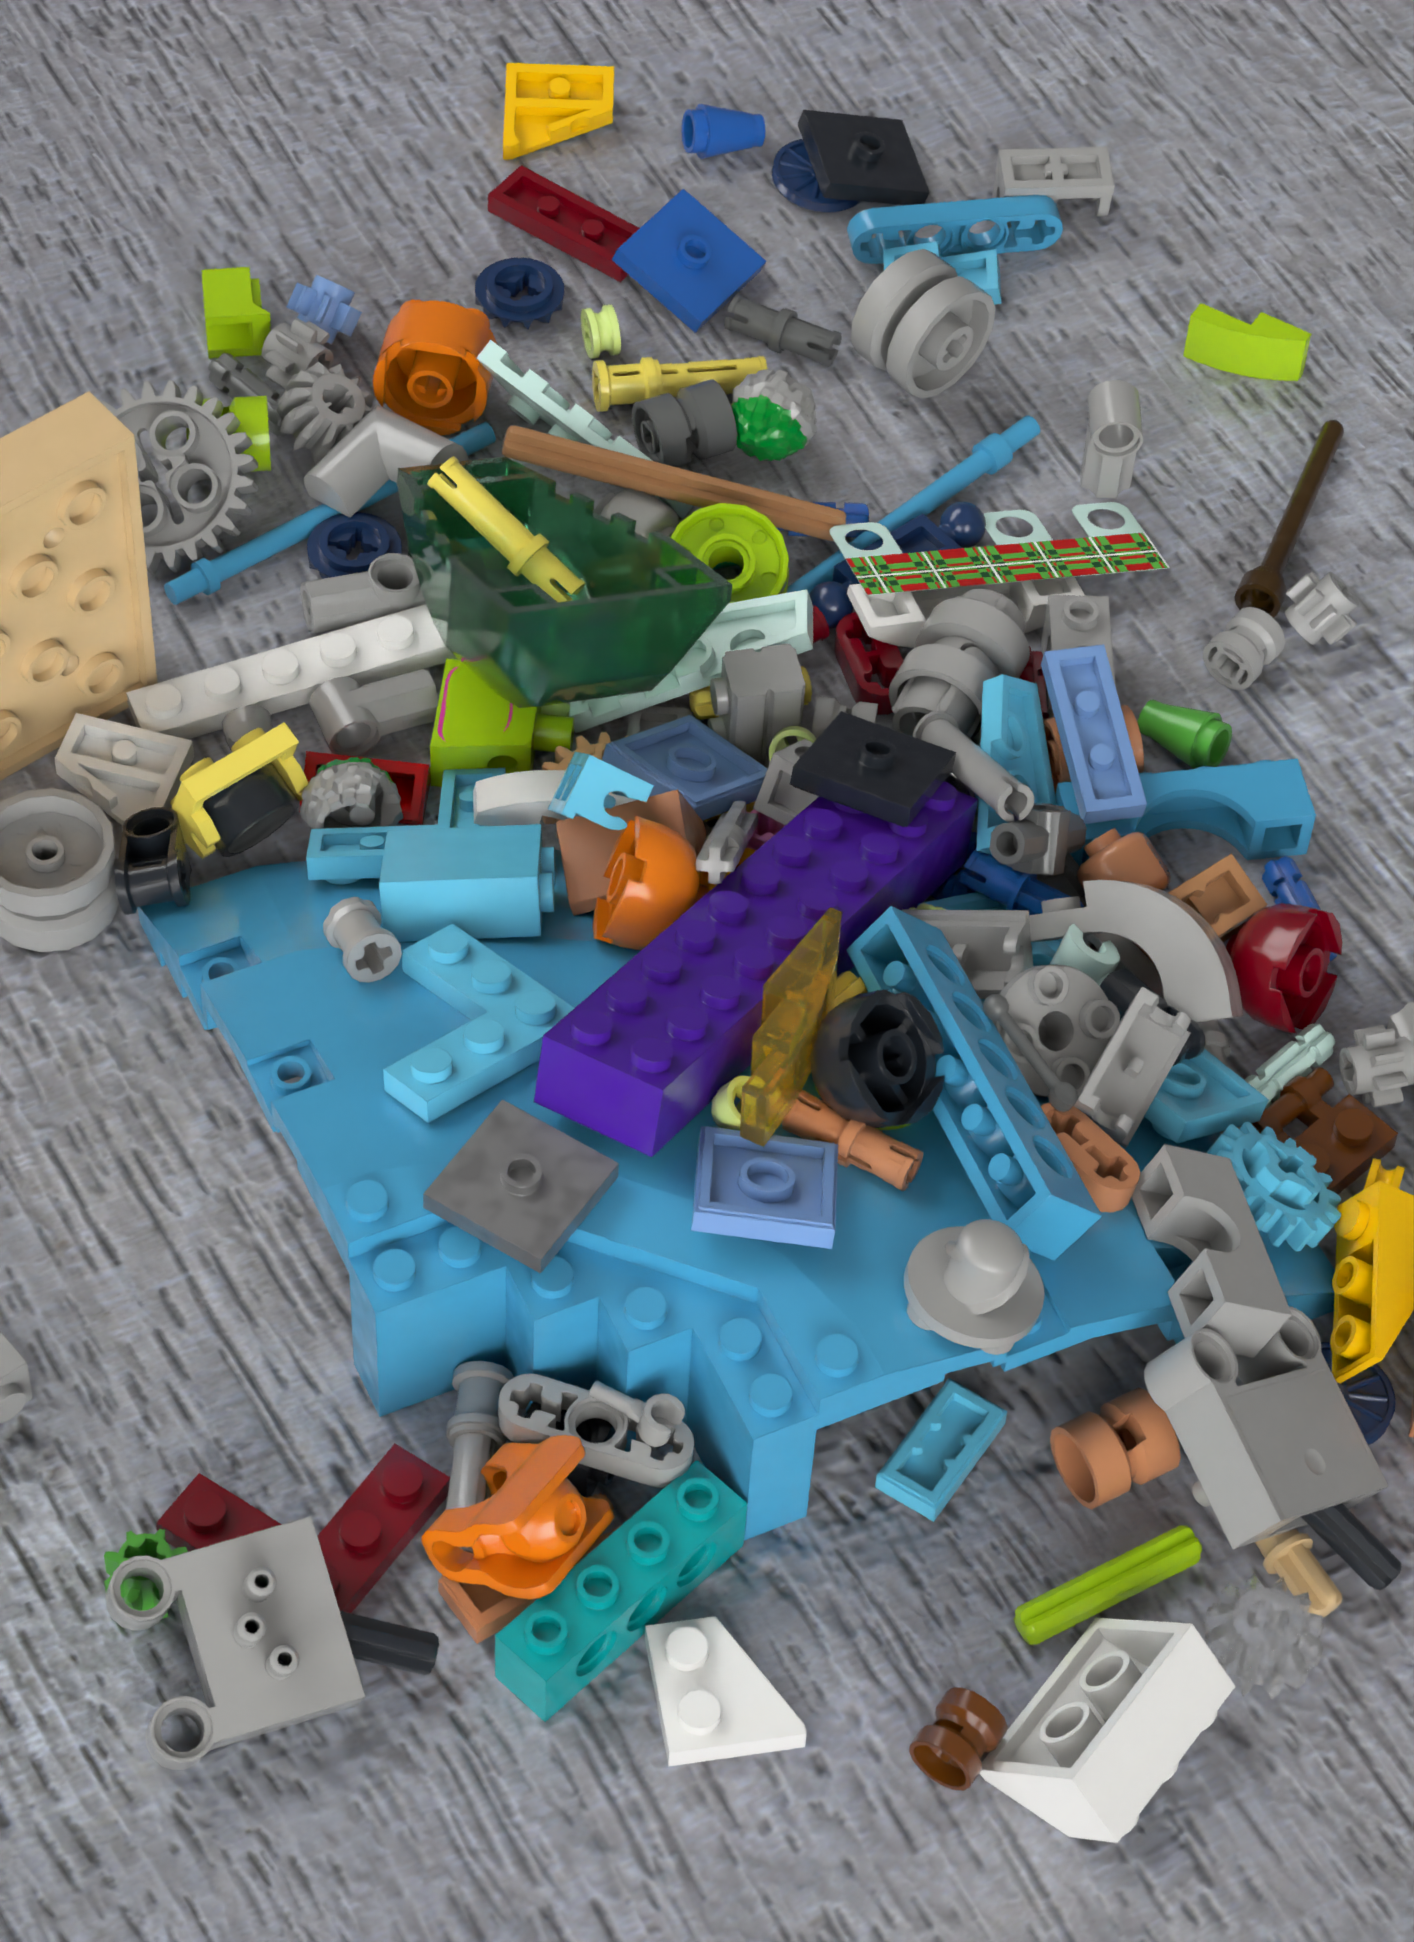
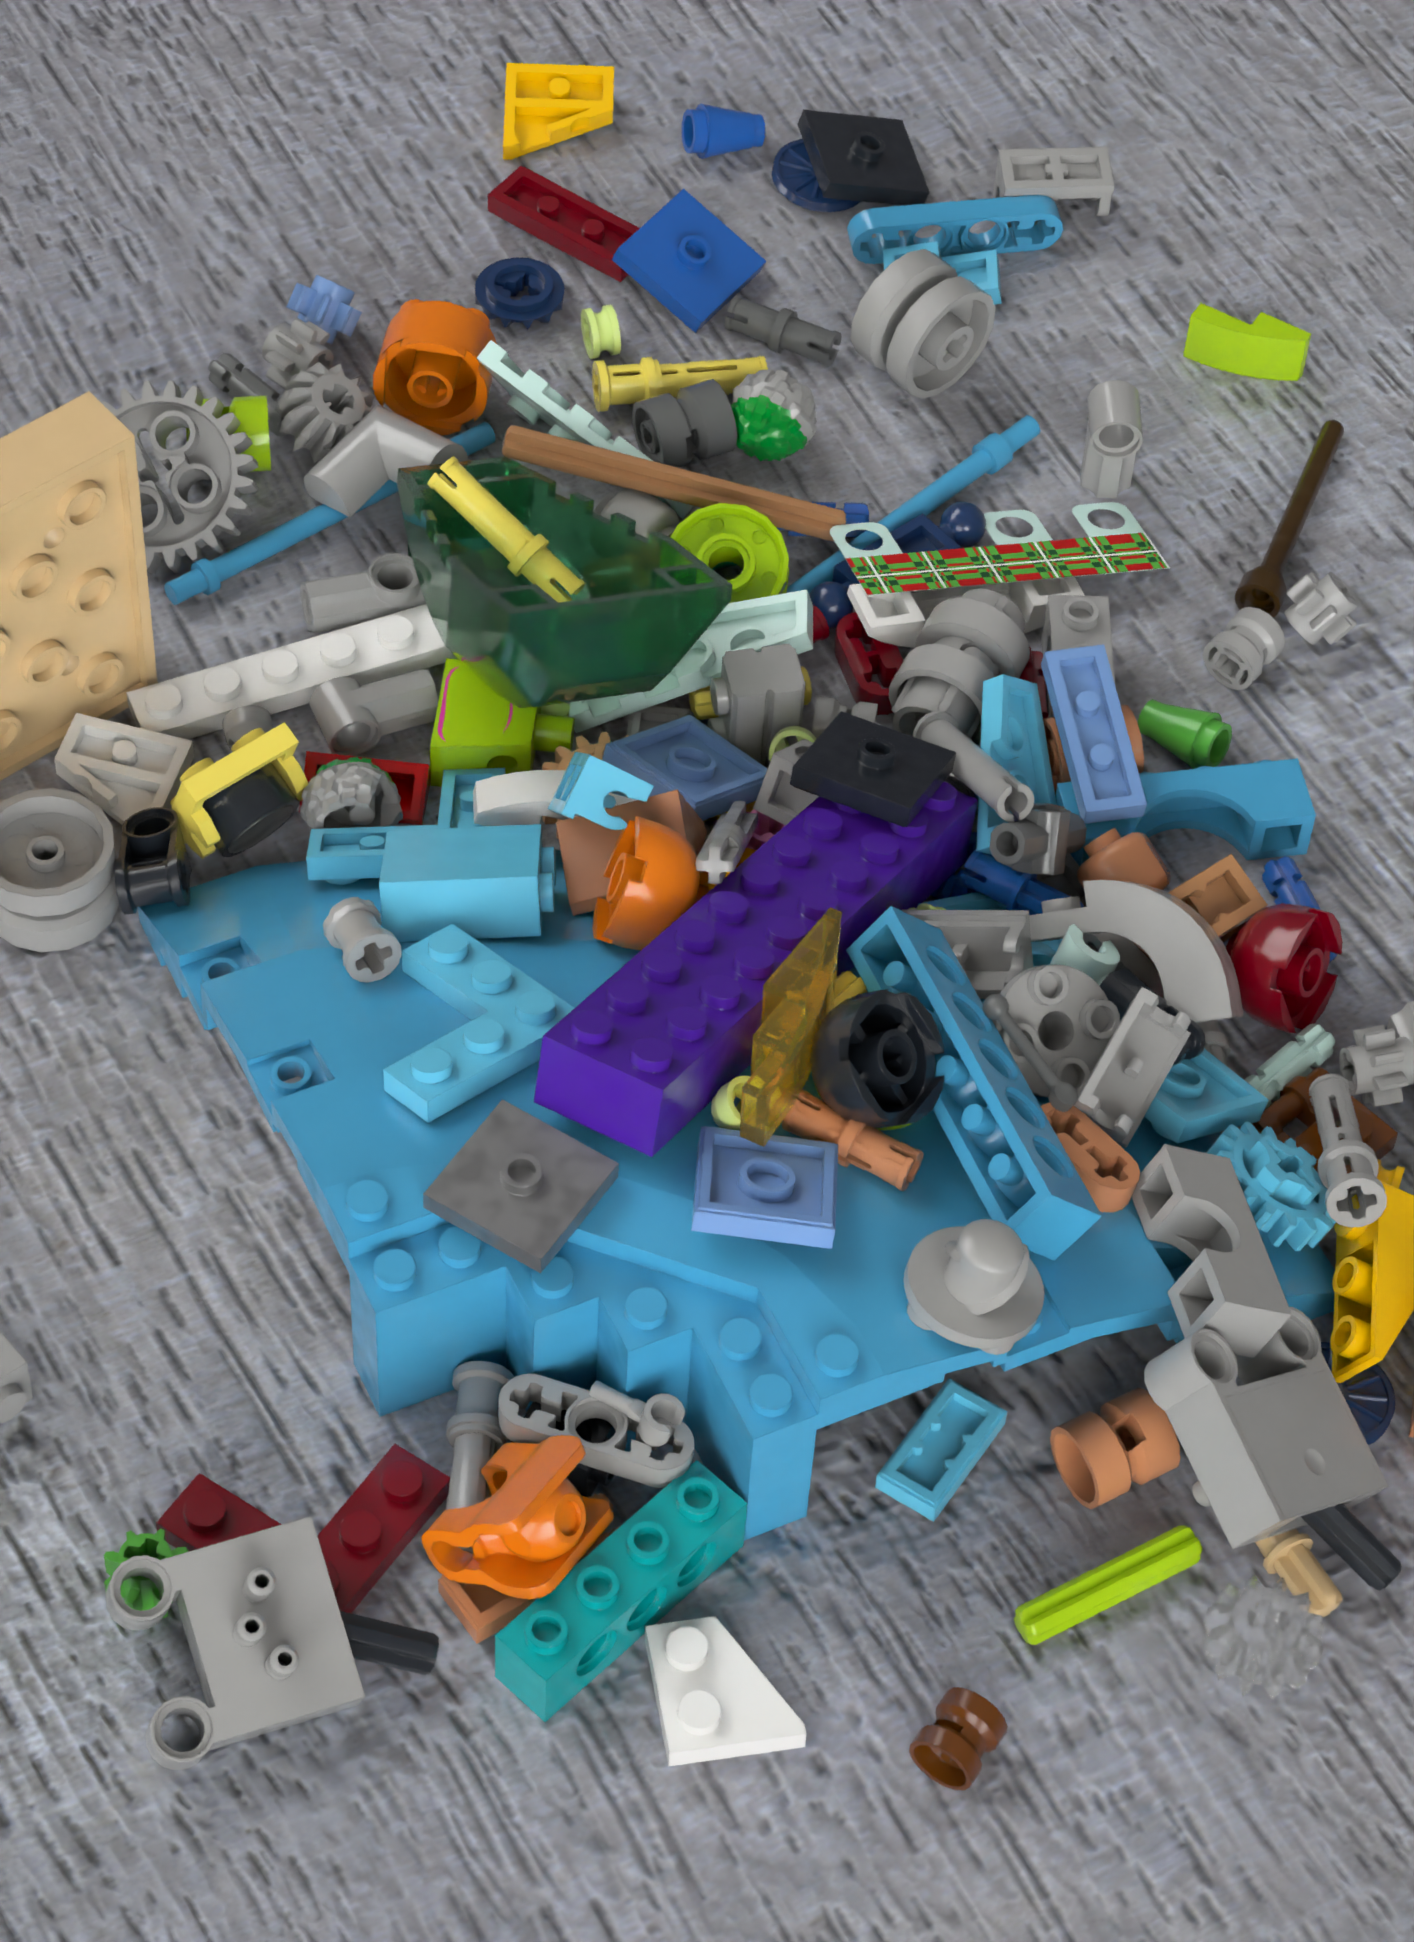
lime window [201,267,271,359] -> none
dark blue gear [307,512,402,579] -> none
white slope [980,1618,1236,1843] -> none
none -> light grey pin [1309,1074,1387,1227]

